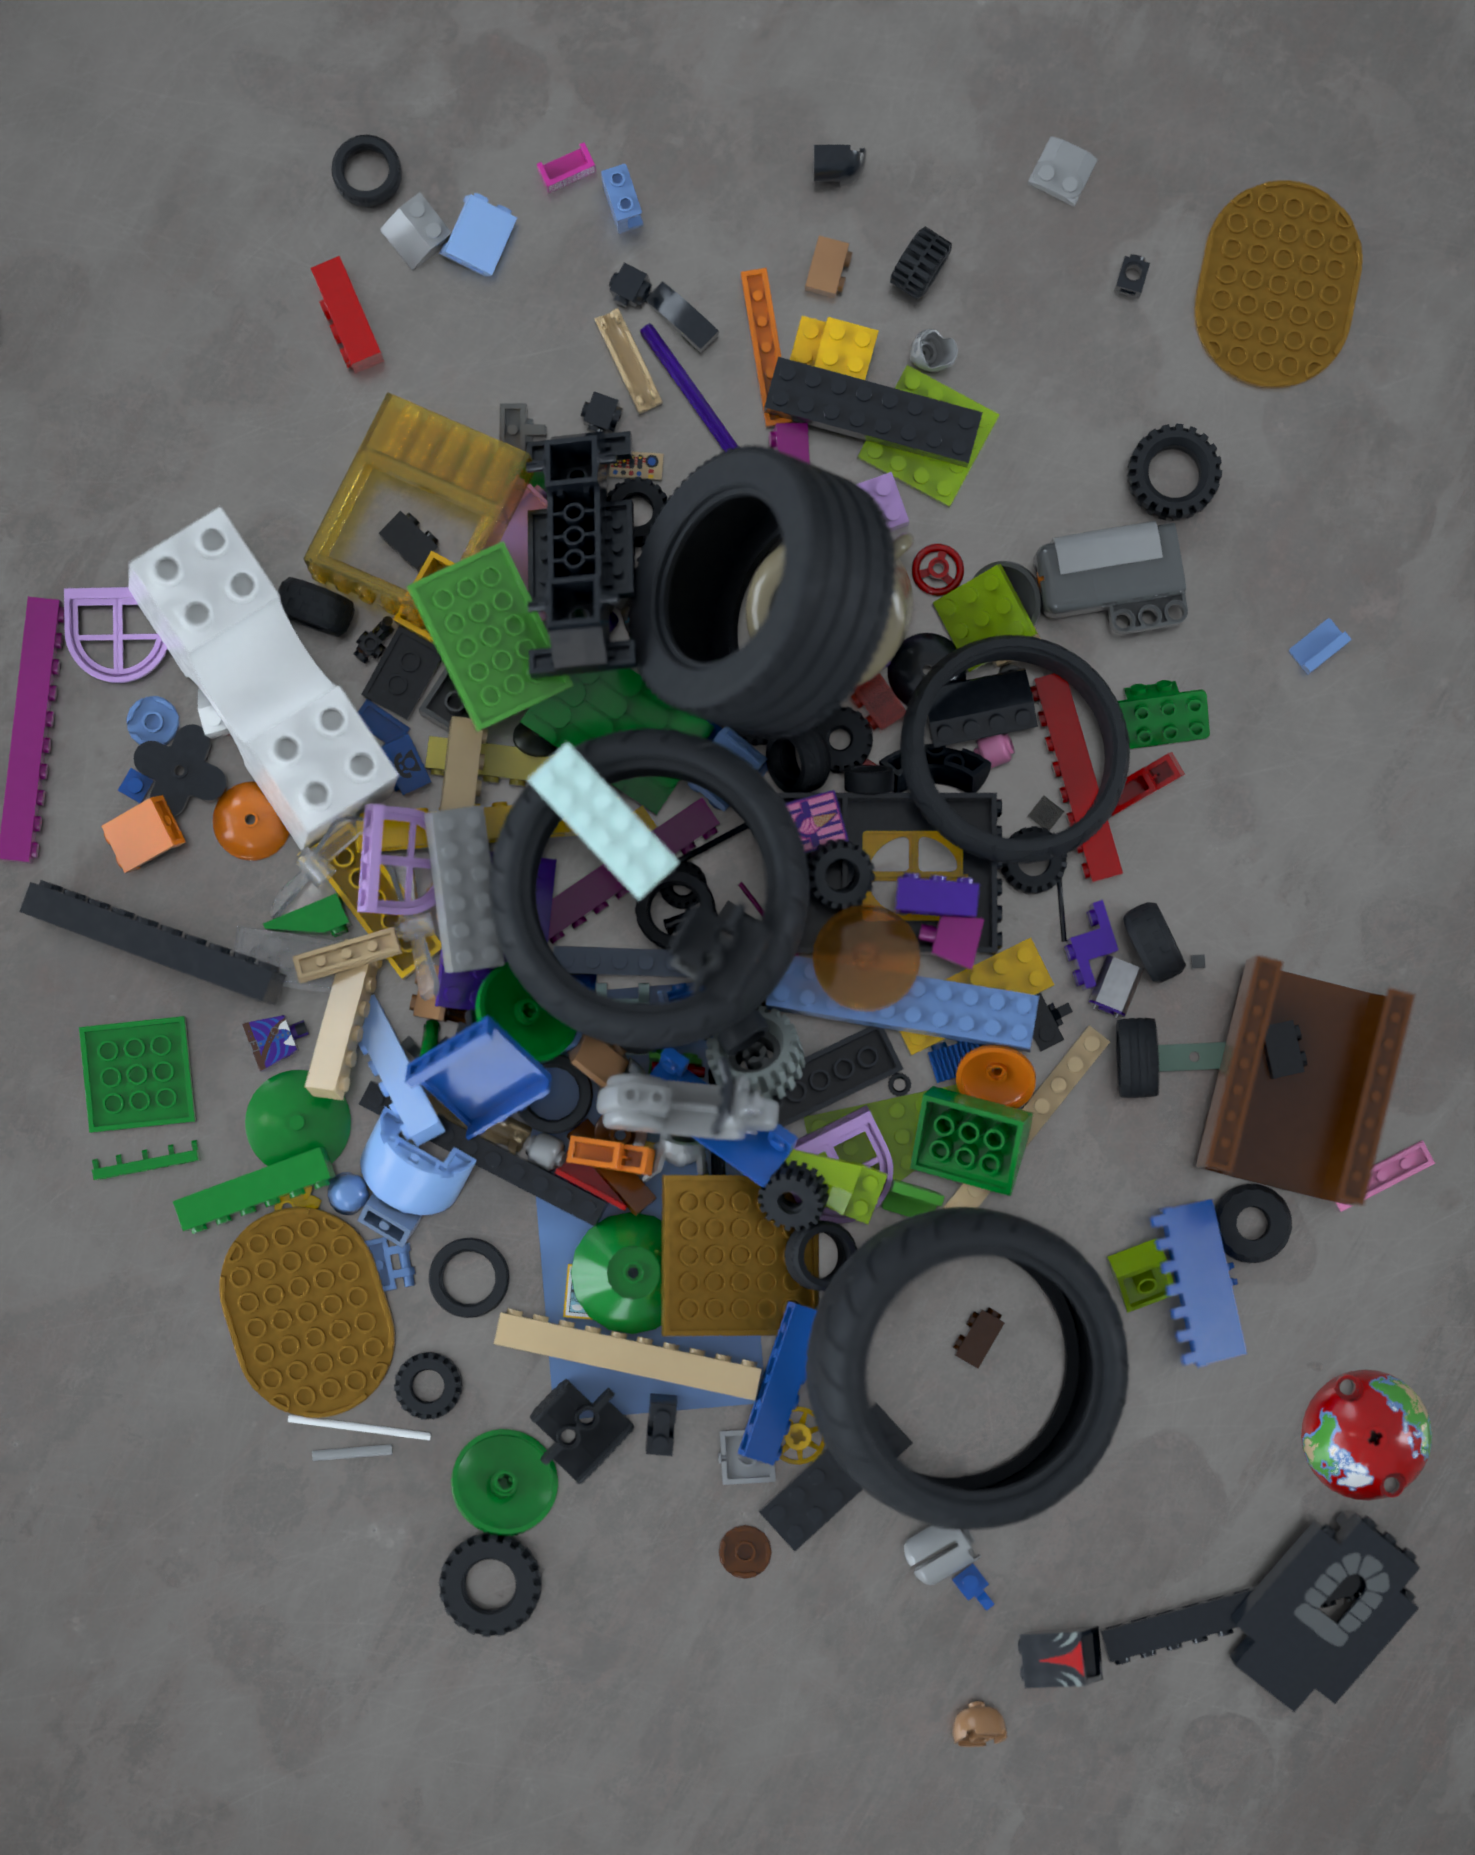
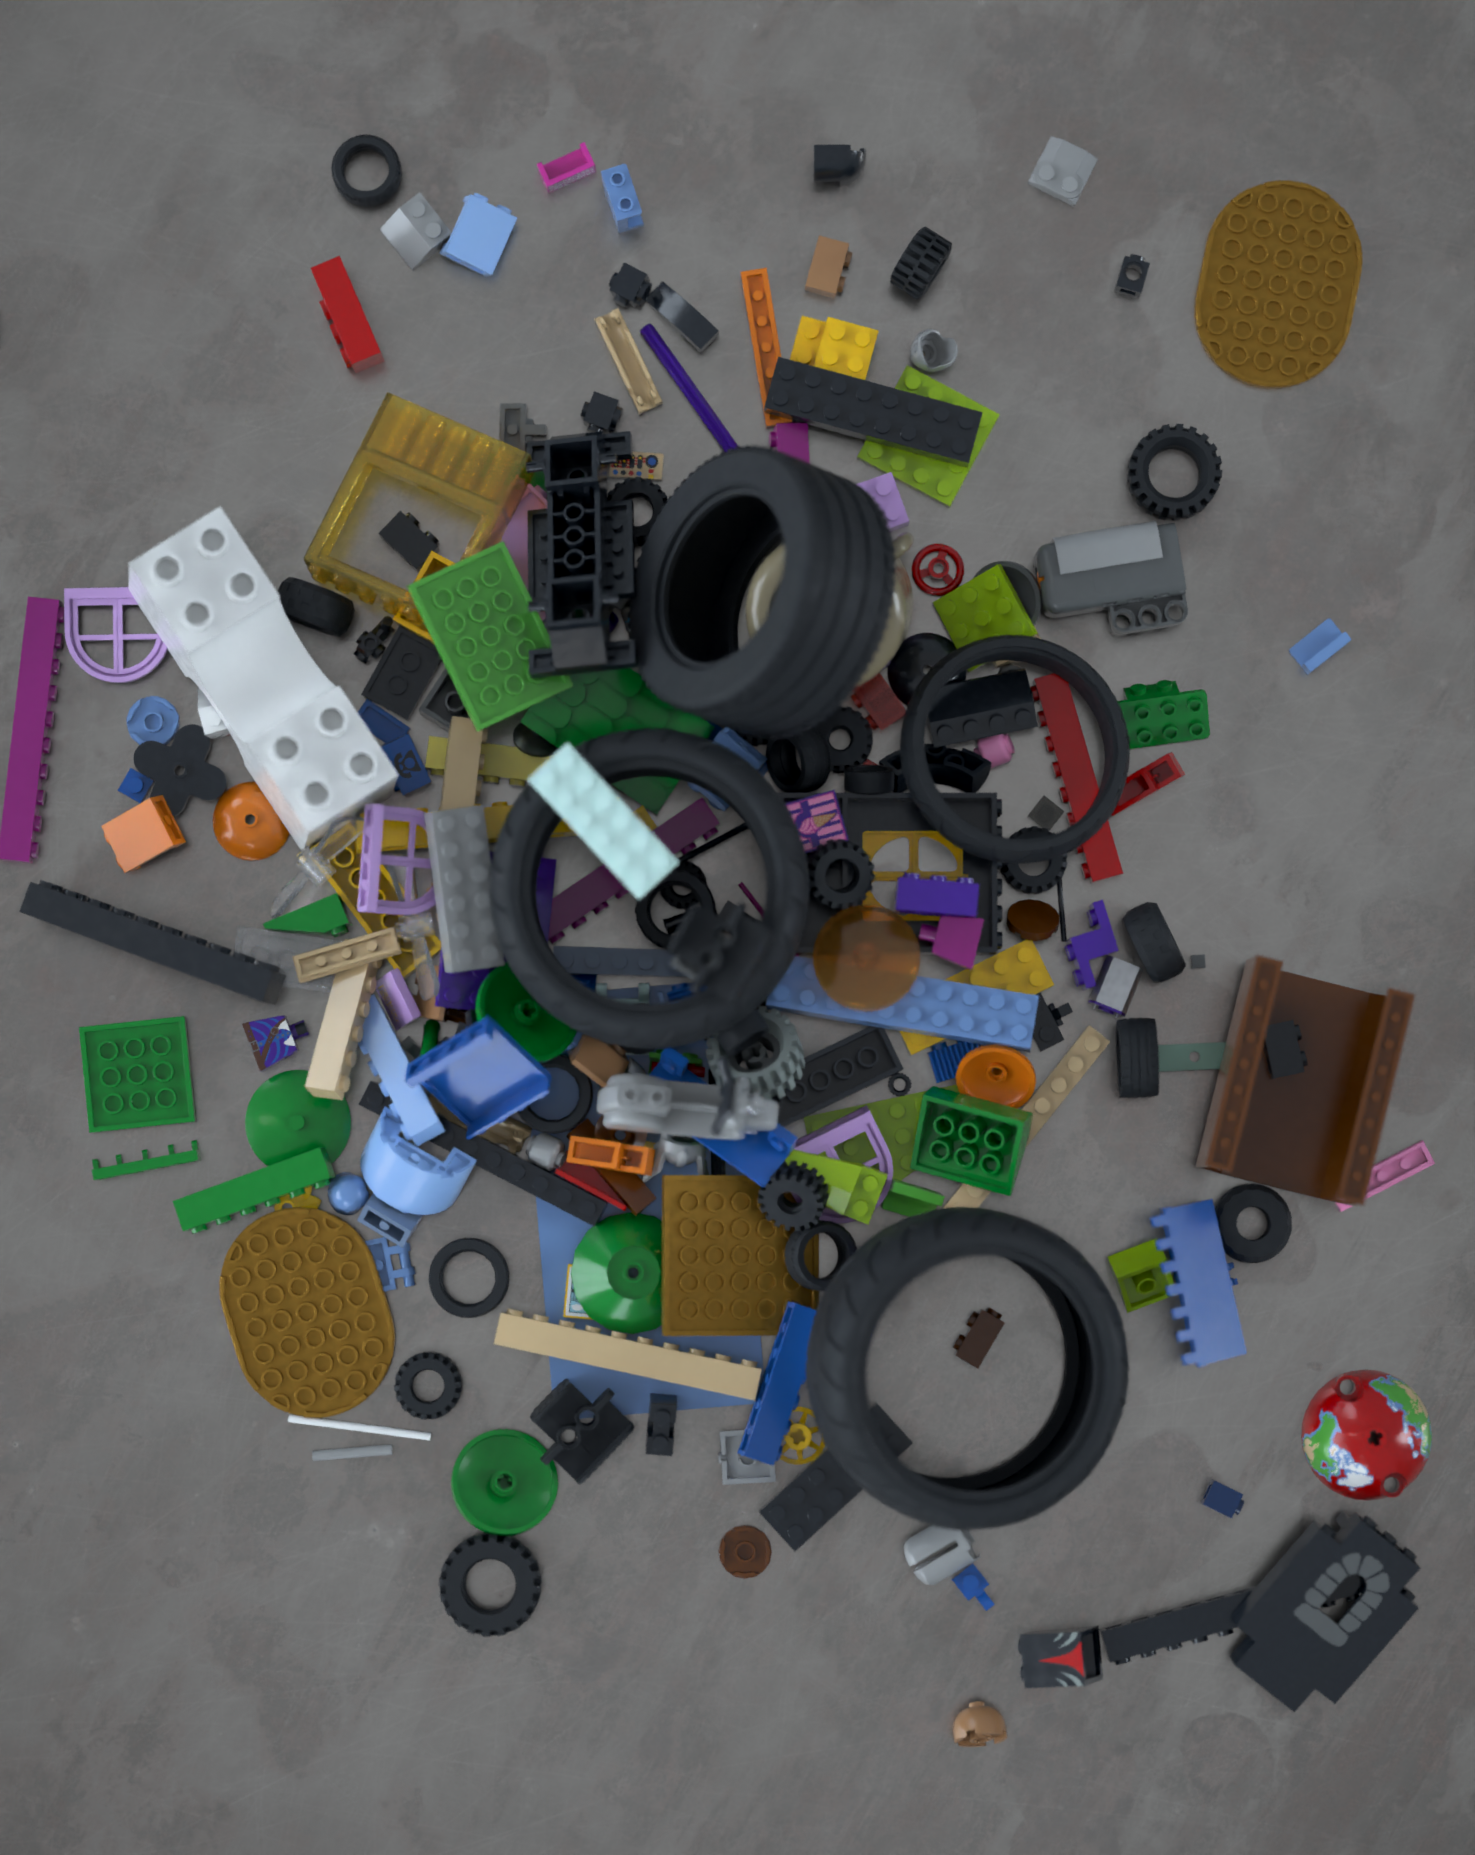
none -> lavender tile [376,968,421,1031]
none -> reddish brown tile [1006,899,1059,941]
none -> dark blue brick [1200,1479,1244,1518]

